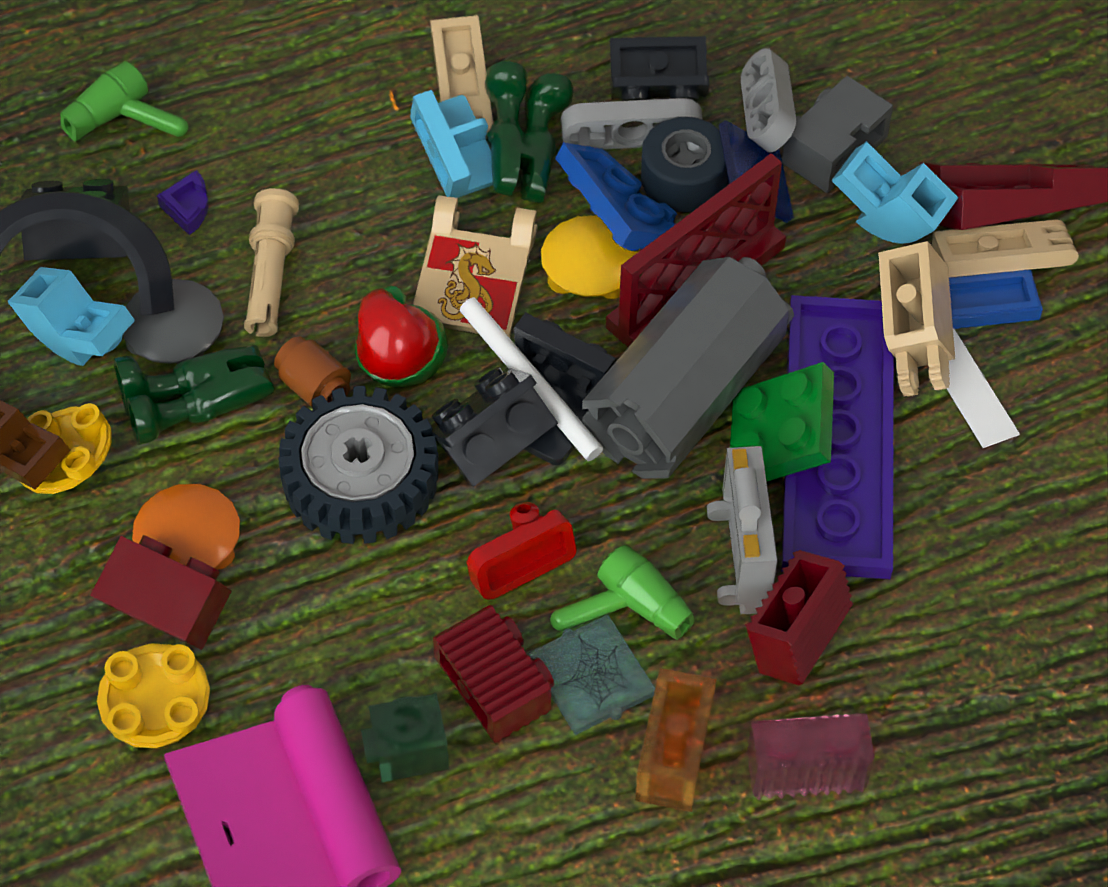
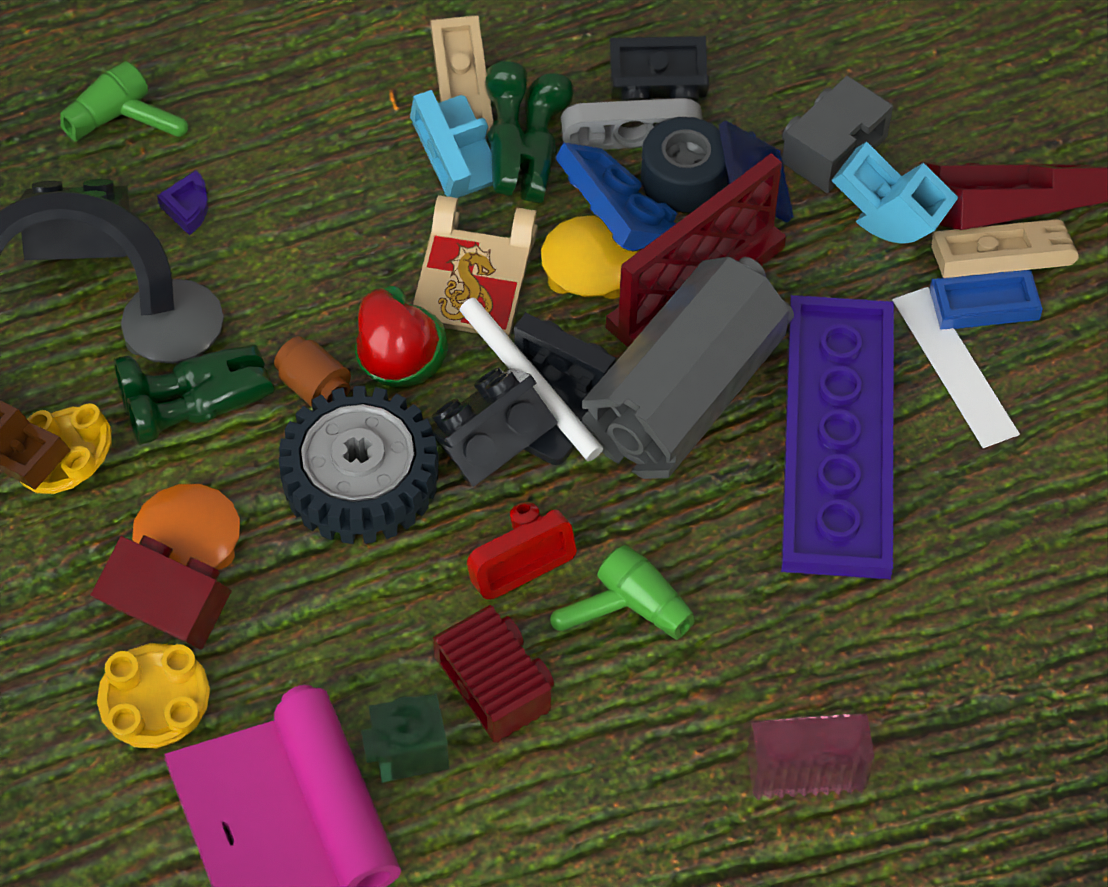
medium azure brick [8,267,135,366] -> none
tan pin [244,188,299,337] -> none
clear light blue piece [528,614,656,735] -> none
clear orange brick [635,668,717,812] -> none
light grey piece [707,446,777,614] -> none
green plate [730,362,834,481] -> none
light grey beam [740,48,796,152] -> none
dark red brick [745,550,854,686] -> none
tan hinge [878,241,955,397] -> none

